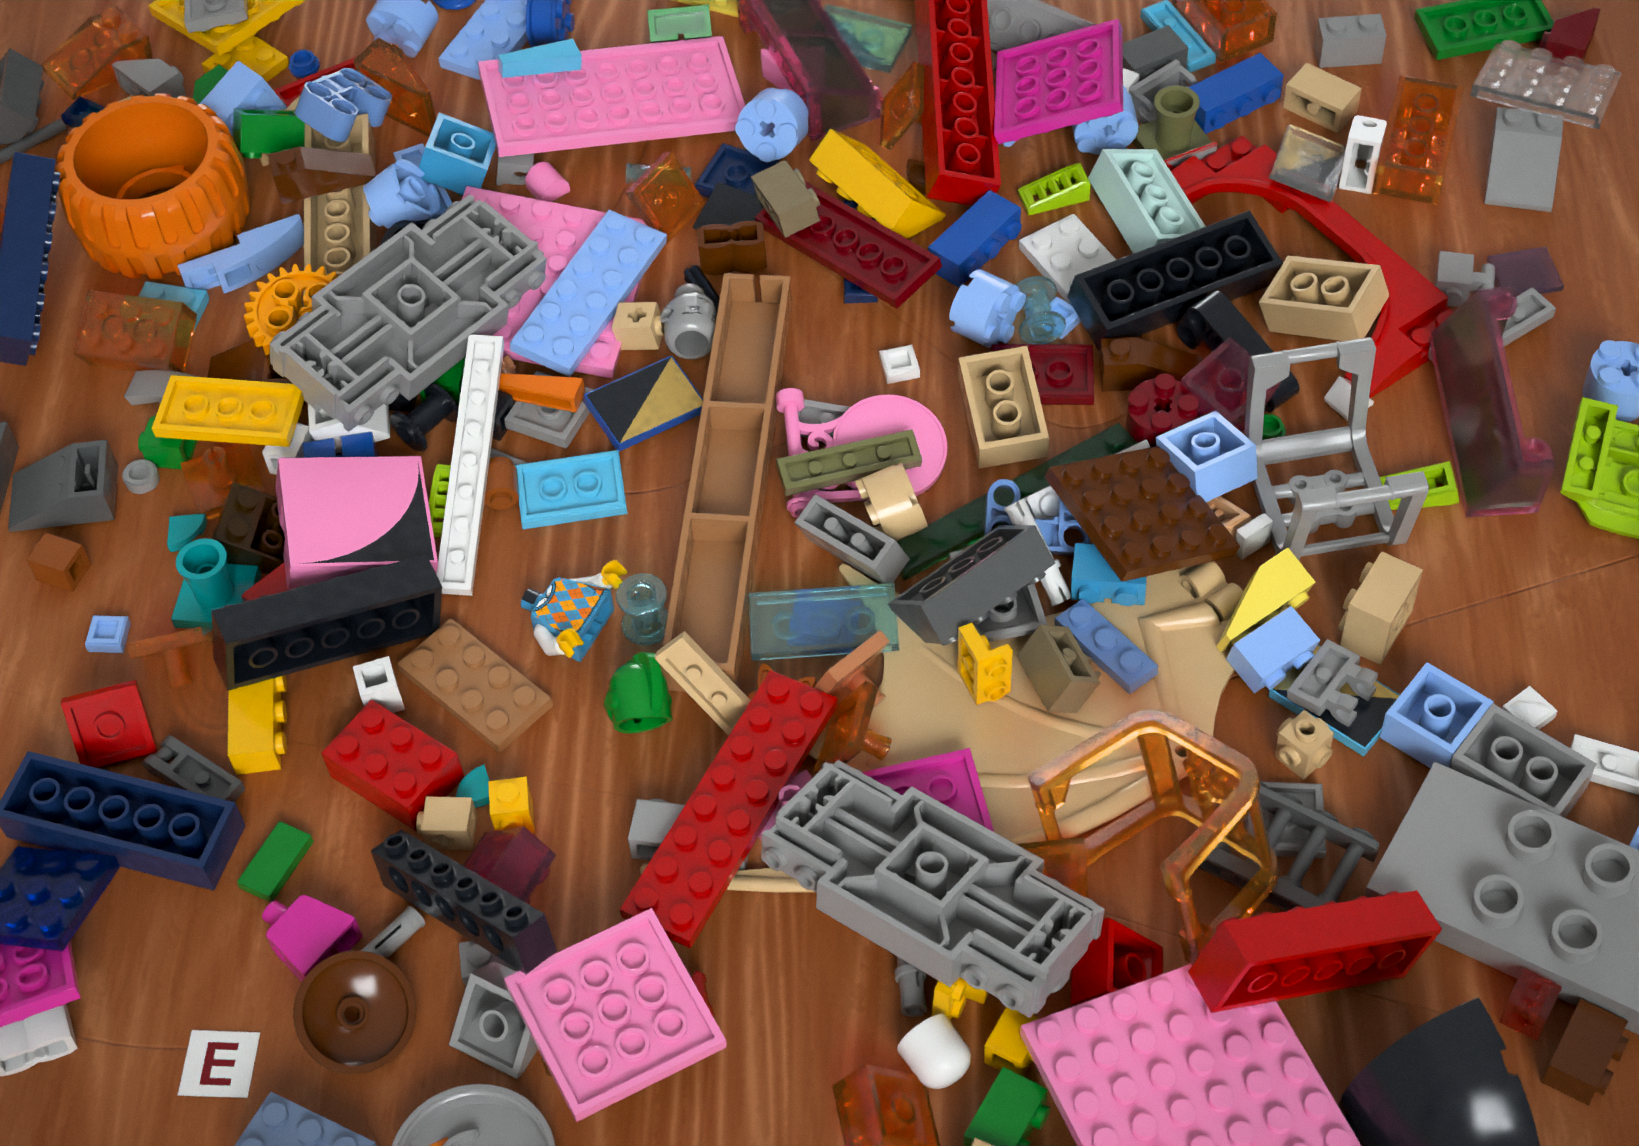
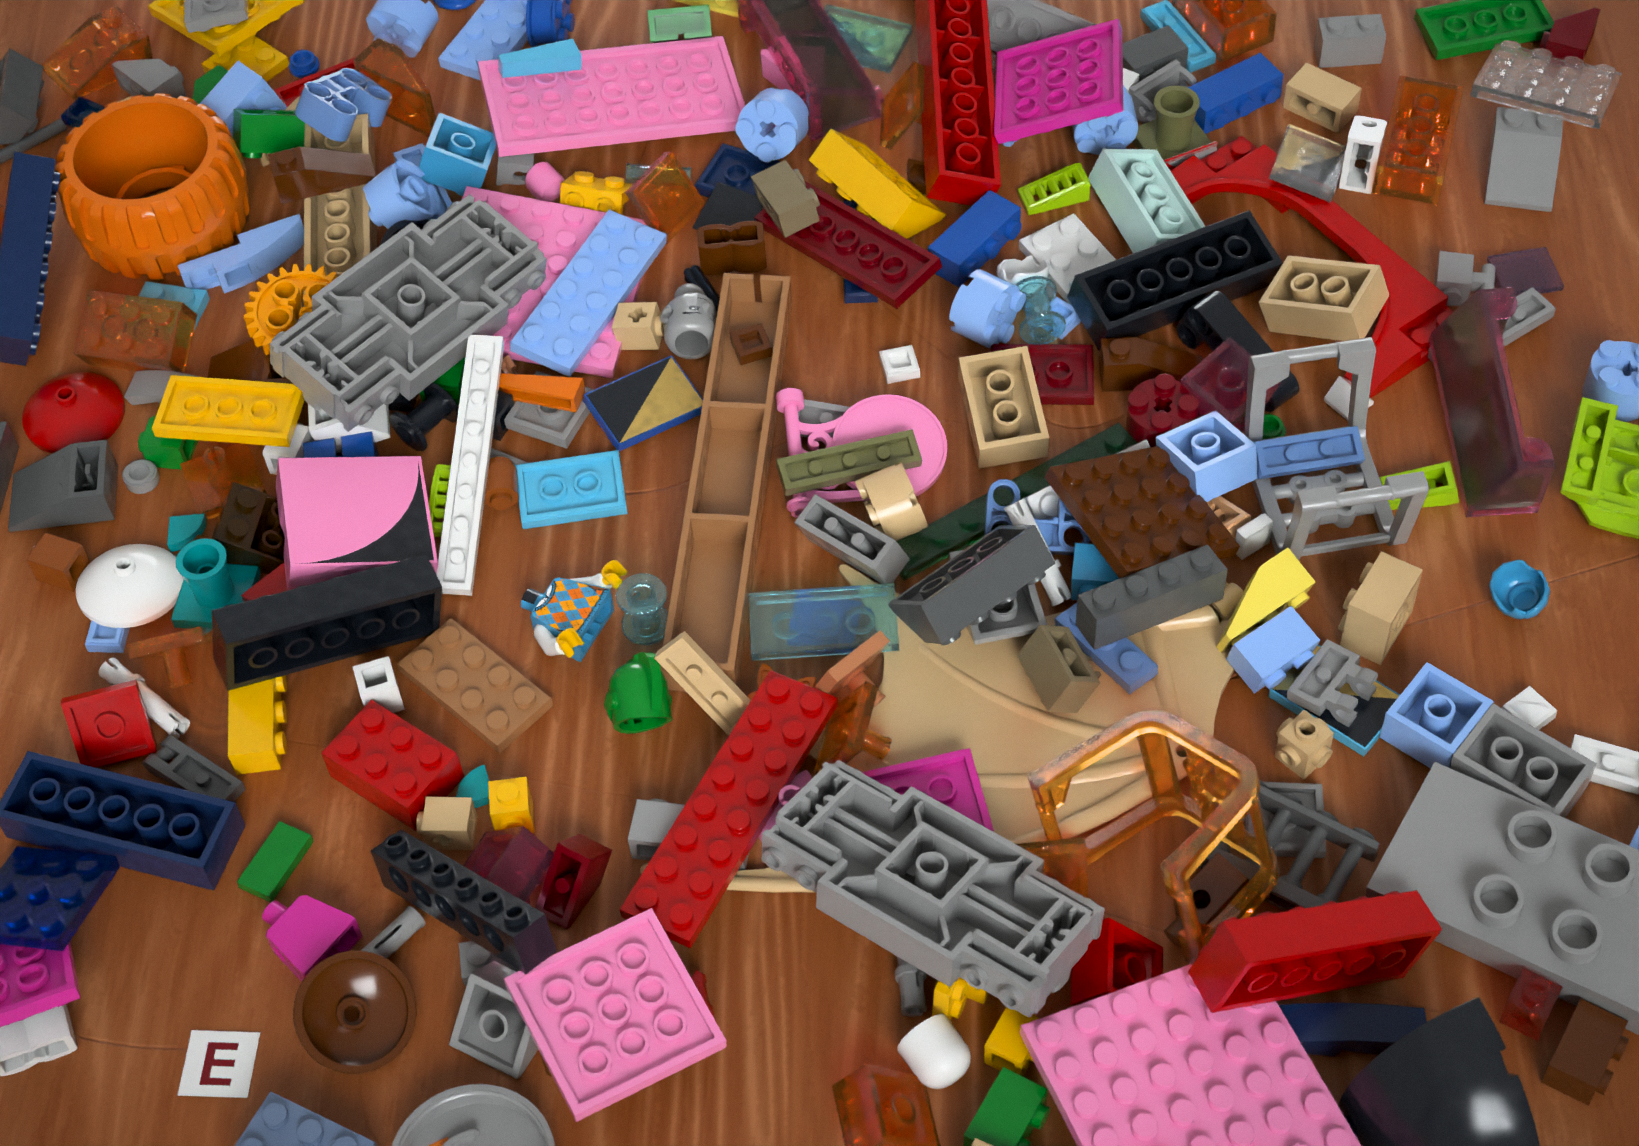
yellow bracket [957,623,1013,705] -> none
none -> red dish [22,372,125,454]
none -> white dish [76,544,184,628]
none -> white pin [99,658,190,739]
none -> dark red slope [535,834,612,929]
none -> yellow bracket [560,171,635,215]
none -> reddish brown plate [730,323,773,365]
none -> white hair [996,255,1050,297]
none -> dark grey brick [1075,545,1228,650]
none -> reddish brown torso [1164,853,1250,948]
none -> medium blue plate [1254,426,1365,480]
none -> dark blue slope [1279,1003,1427,1057]
none -> dark azure hair [1489,560,1550,620]

